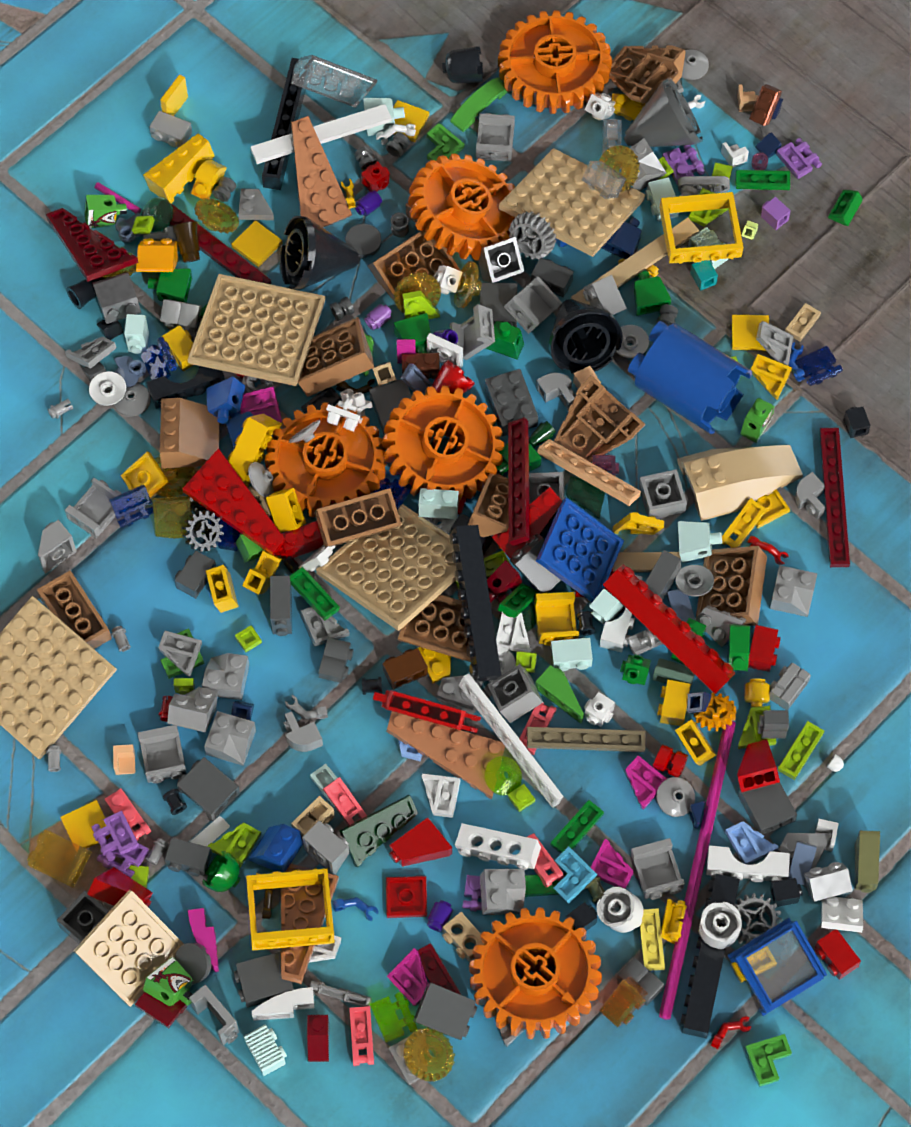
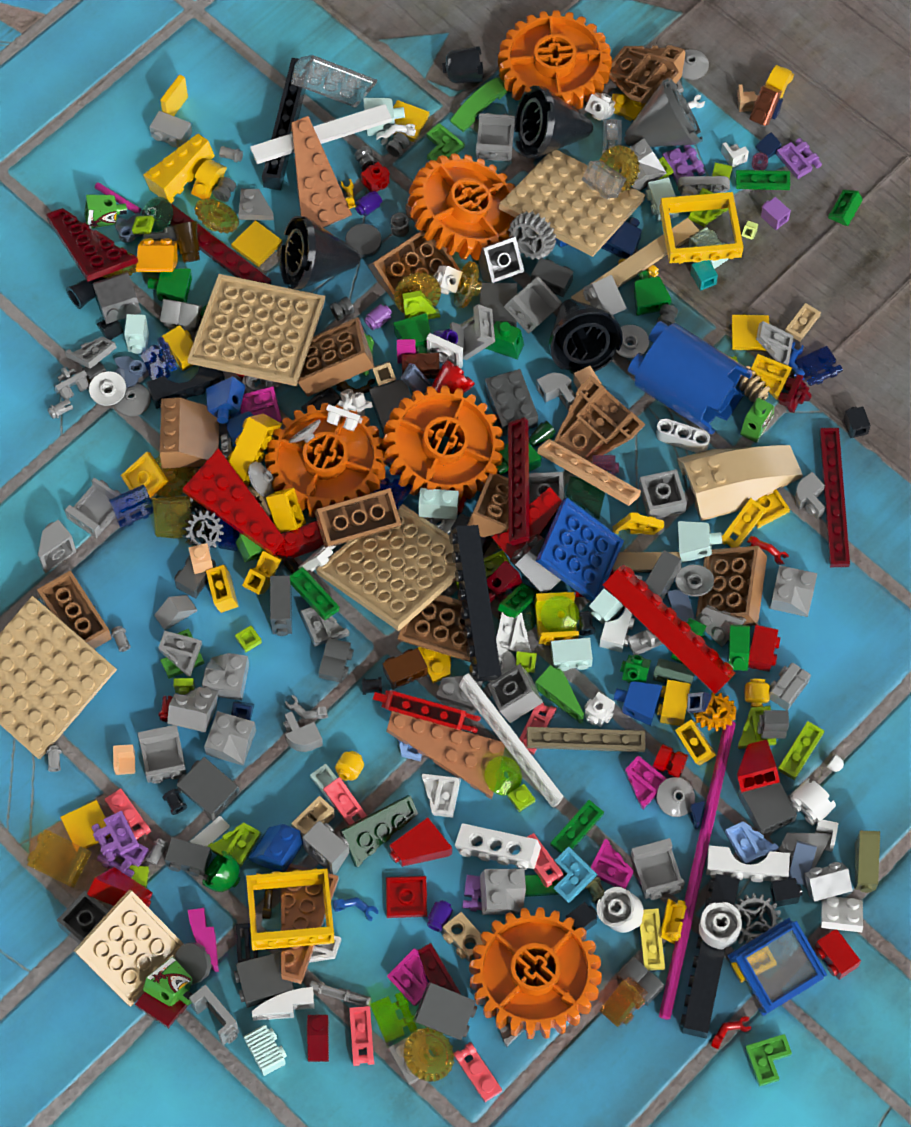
none -> light grey hips [54,367,89,400]
none -> light grey slope [154,595,197,631]
none -> light nougat brick [189,543,213,574]
none -> light grey pin [219,146,243,163]
none -> light grey gear [221,434,232,462]
none -> black tile [236,923,258,963]
none -> yellow head [335,751,364,781]
none -> coral plate [453,1042,502,1102]
none -> black cone [514,85,593,158]
none -> clear neon green dish [540,596,579,632]
none -> blue torso [614,681,662,726]
none -> white beam [656,419,710,453]
none -> tan piece [736,366,770,402]
none -> yellow brick [766,65,795,98]
none -> dark red hips [778,374,812,413]
none -> white brick [790,778,836,825]

